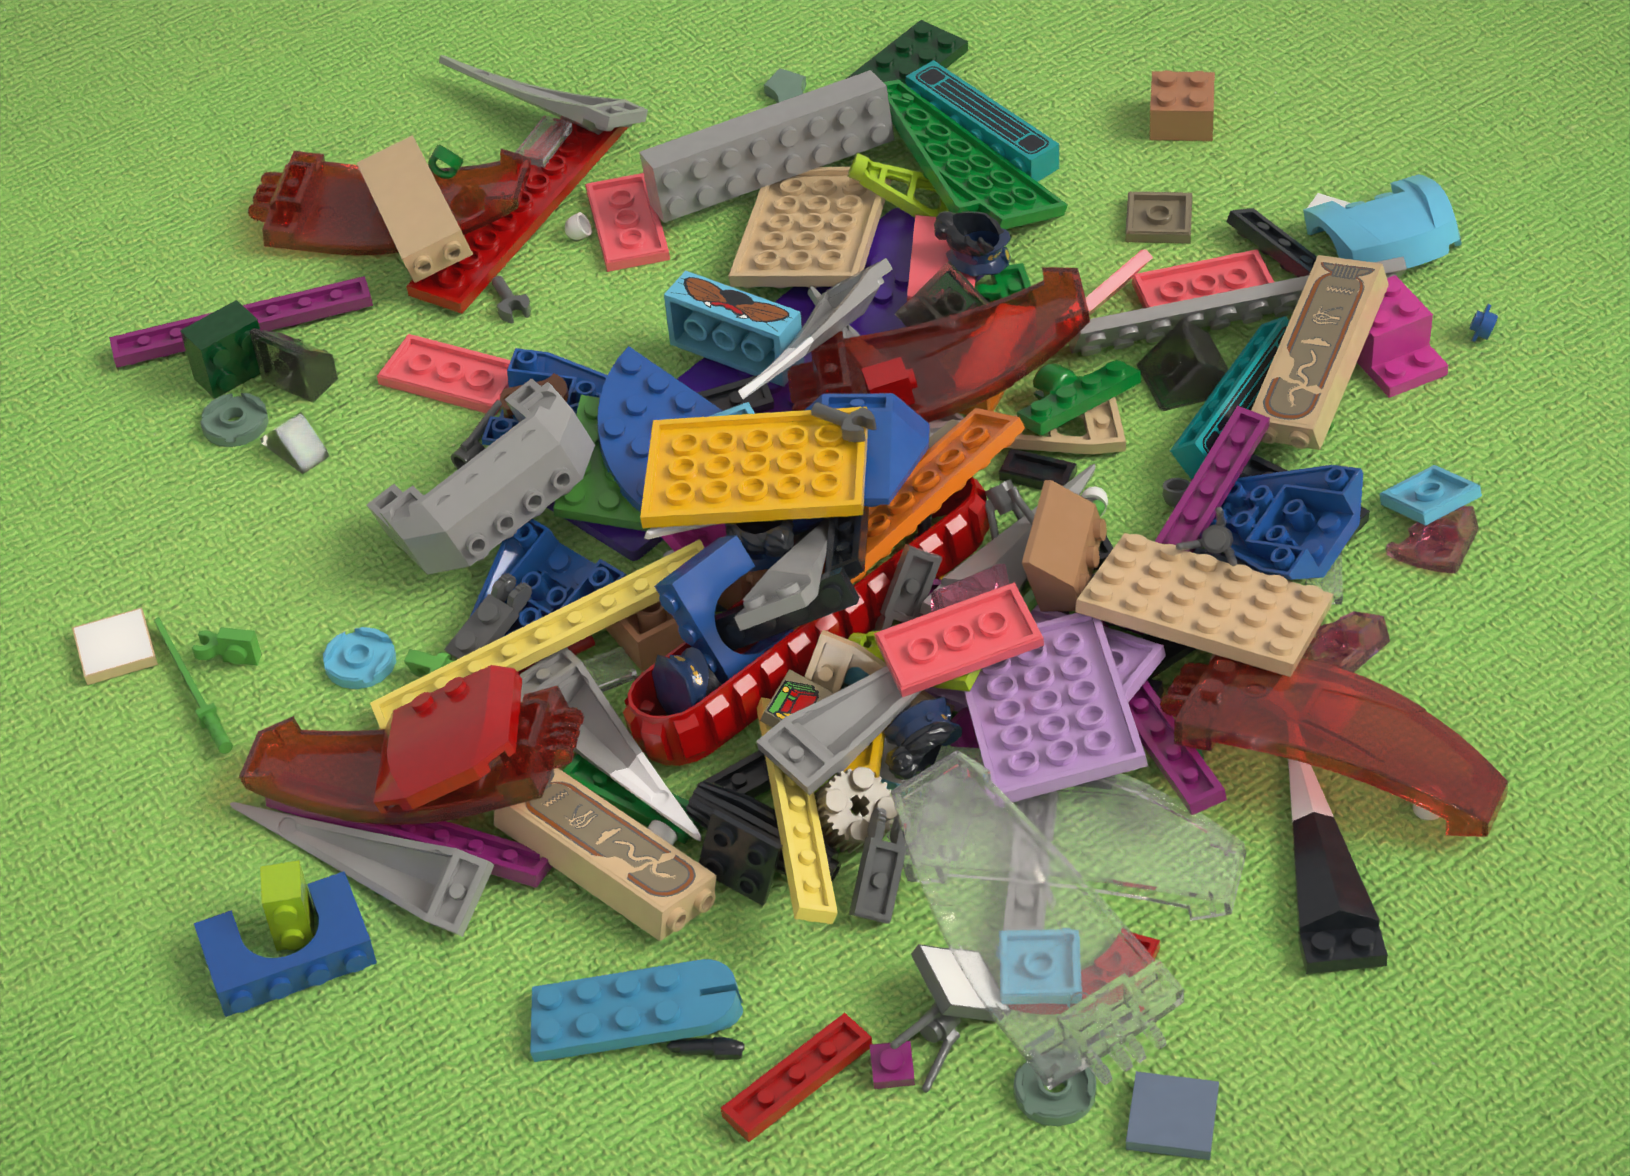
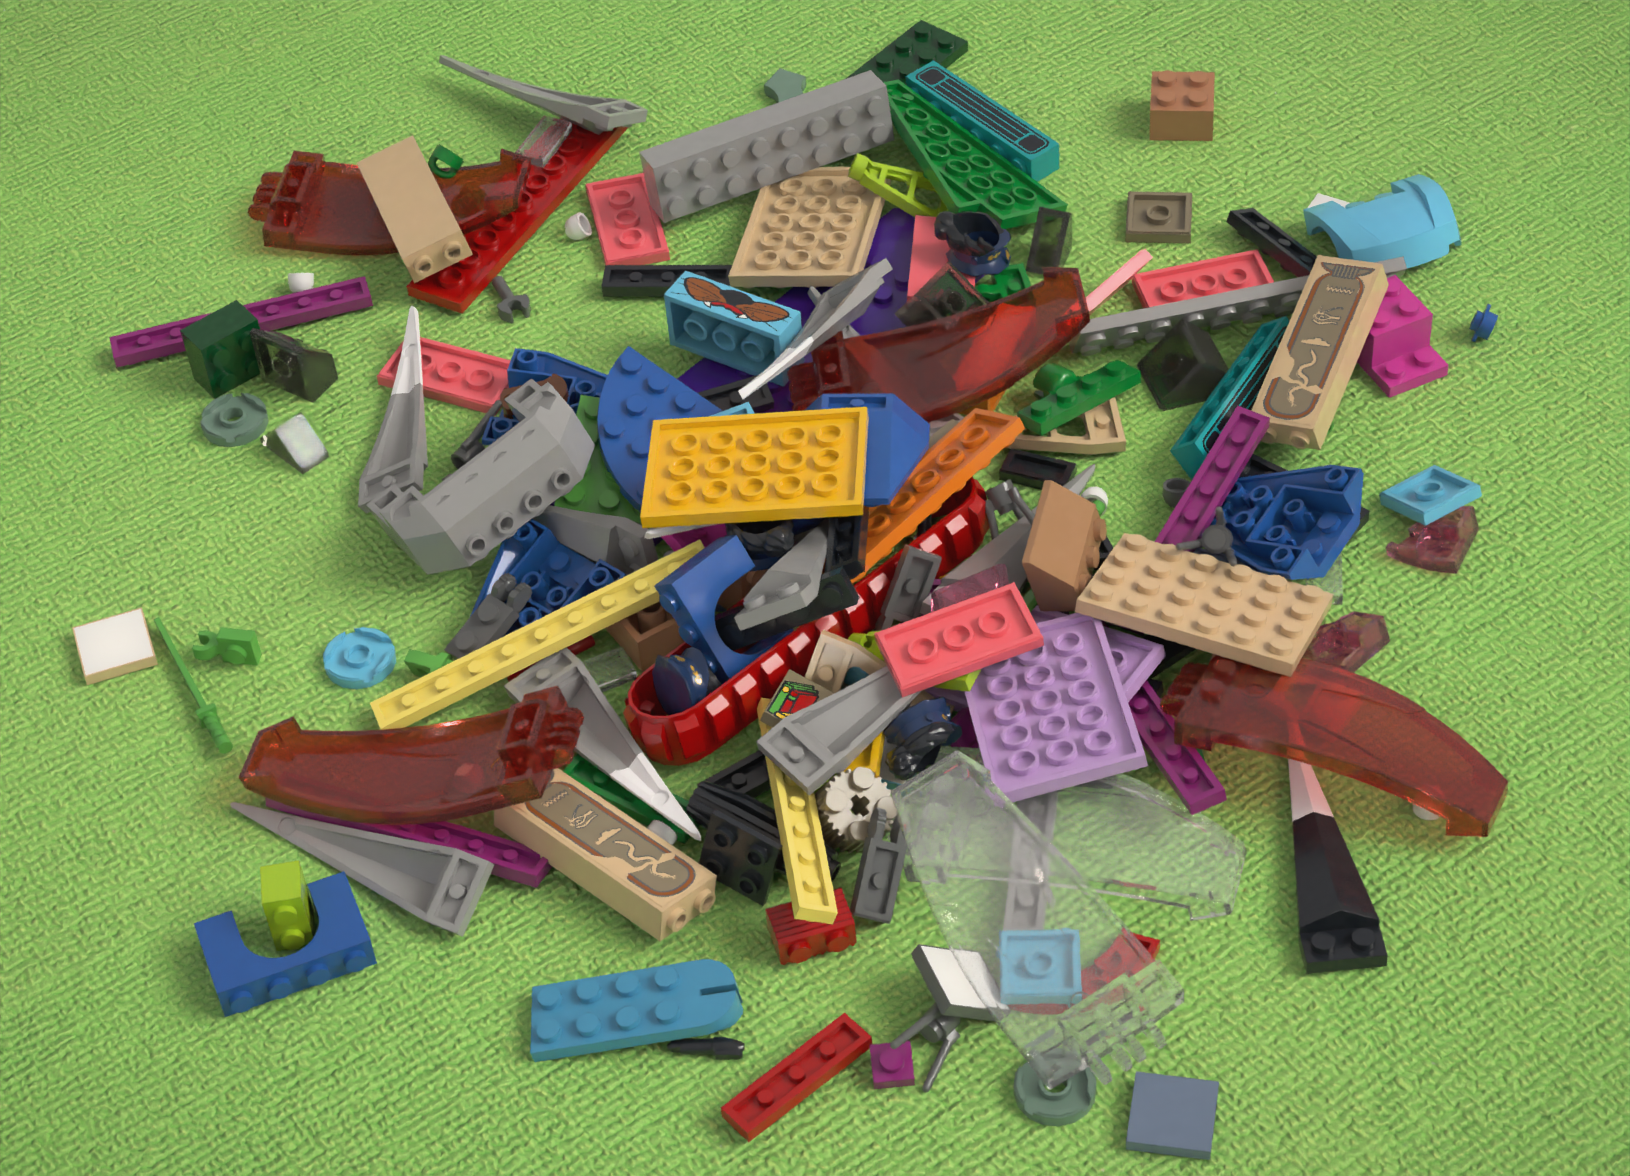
red wedge [373,665,522,814] -> none
dark grey bar [811,402,877,442] -> none
red brick [861,357,918,405] -> none
none -> white hinge [288,273,314,293]
none -> light grey plate [358,306,428,513]
none -> light grey plate [442,474,658,575]
none -> black plate [602,265,732,297]
none -> red brick [765,888,857,965]
none -> clear smoke slope [1026,207,1072,278]

